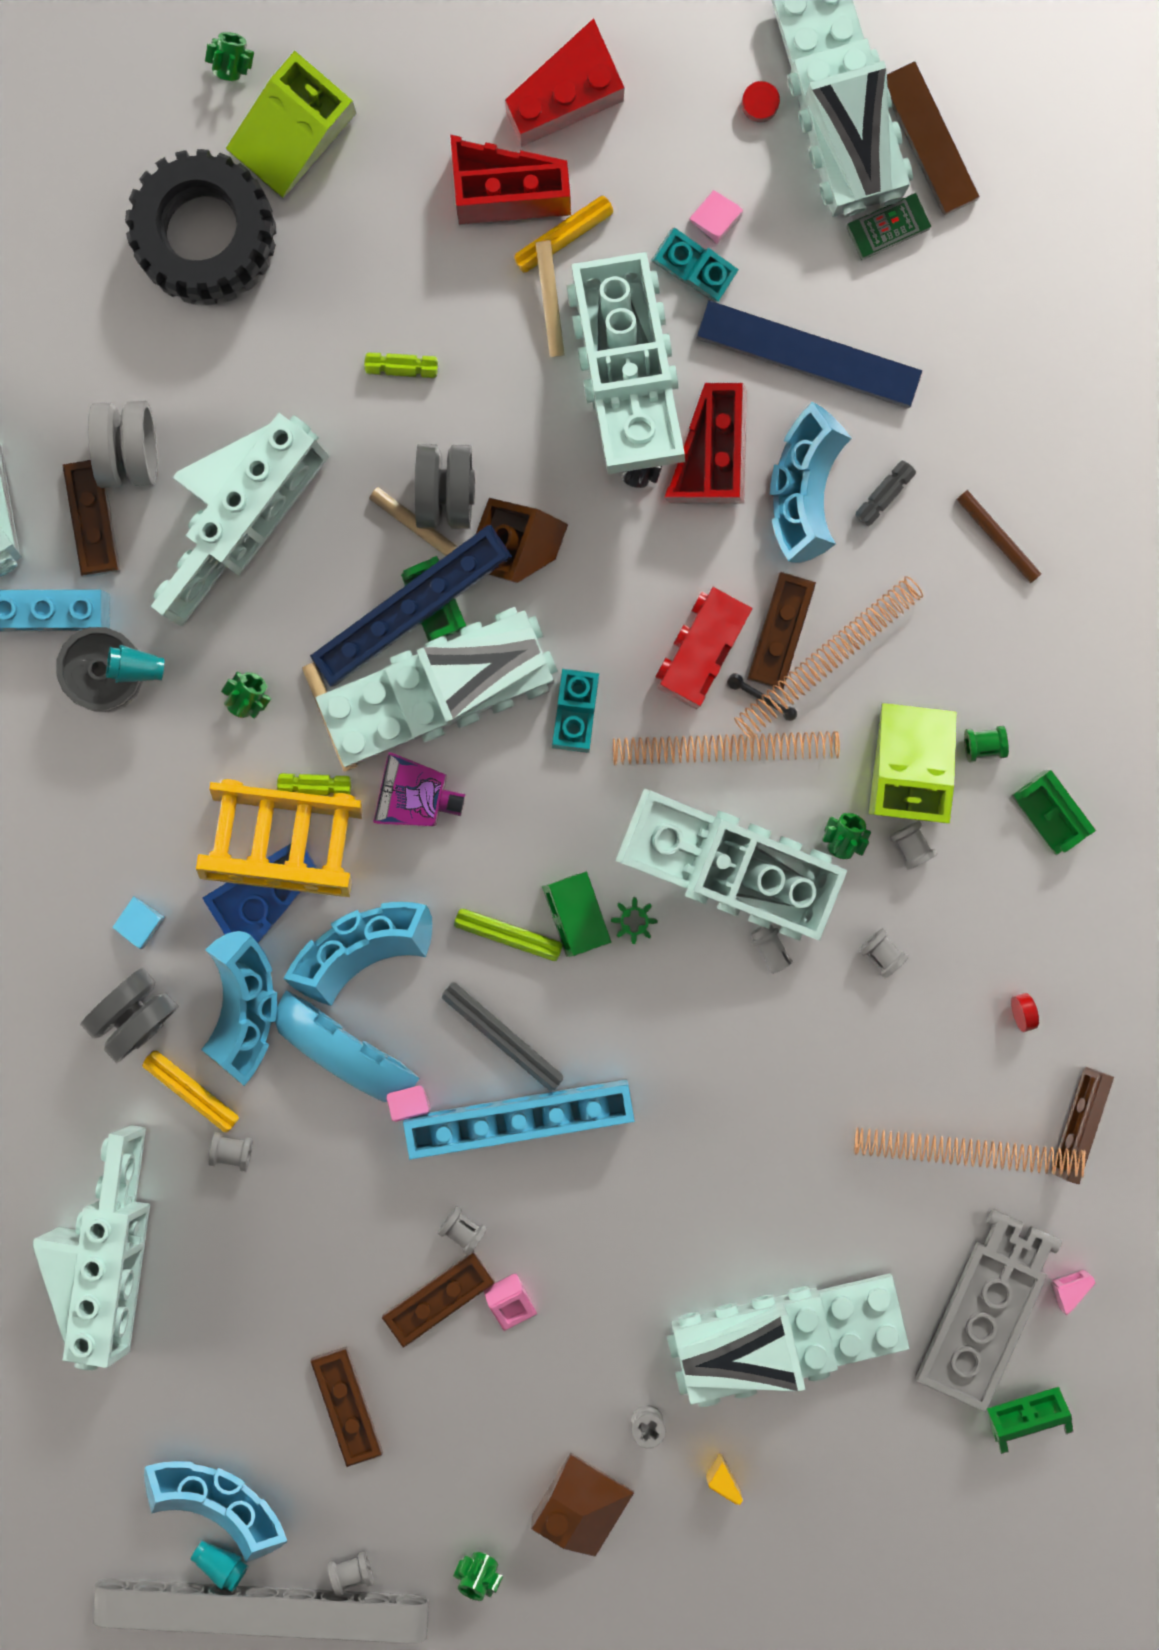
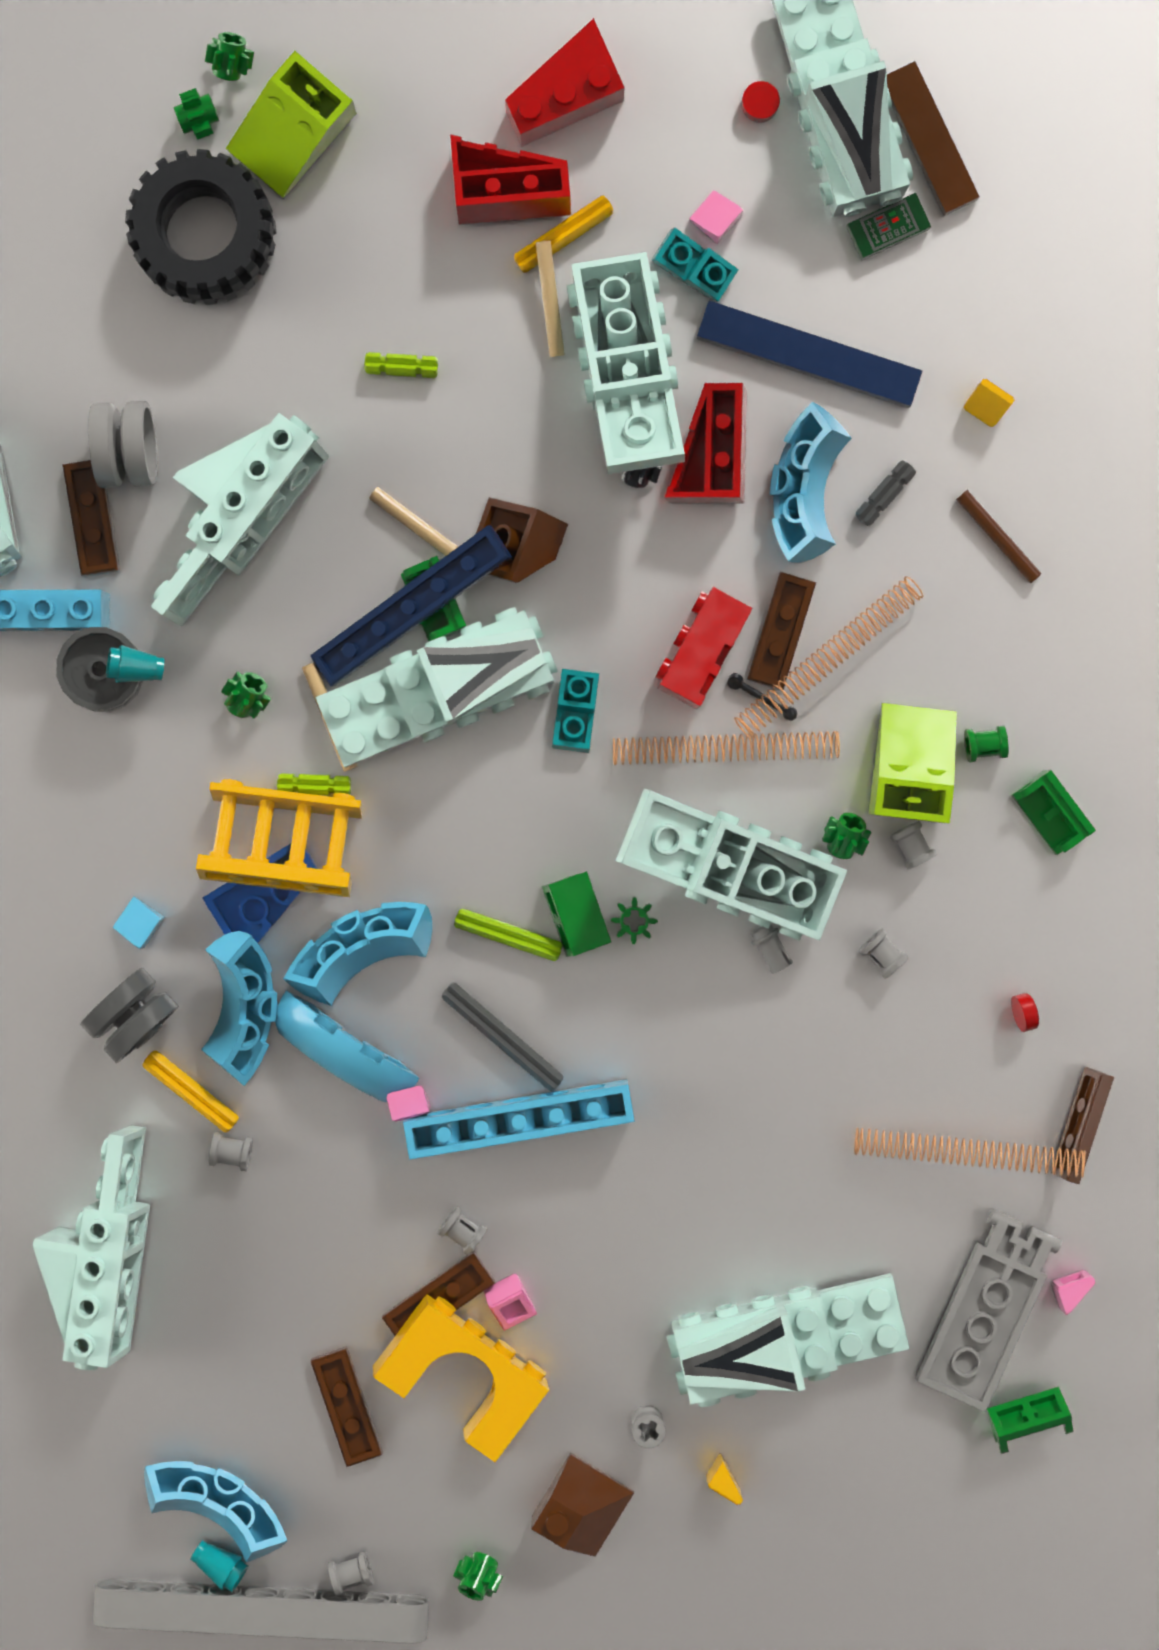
torso [373,752,465,826] -> none
dark grey wheel [415,444,475,529] -> none
none -> green gear [173,88,220,140]
none -> yellow arch [373,1294,549,1462]
none -> yellow slope [963,379,1015,427]

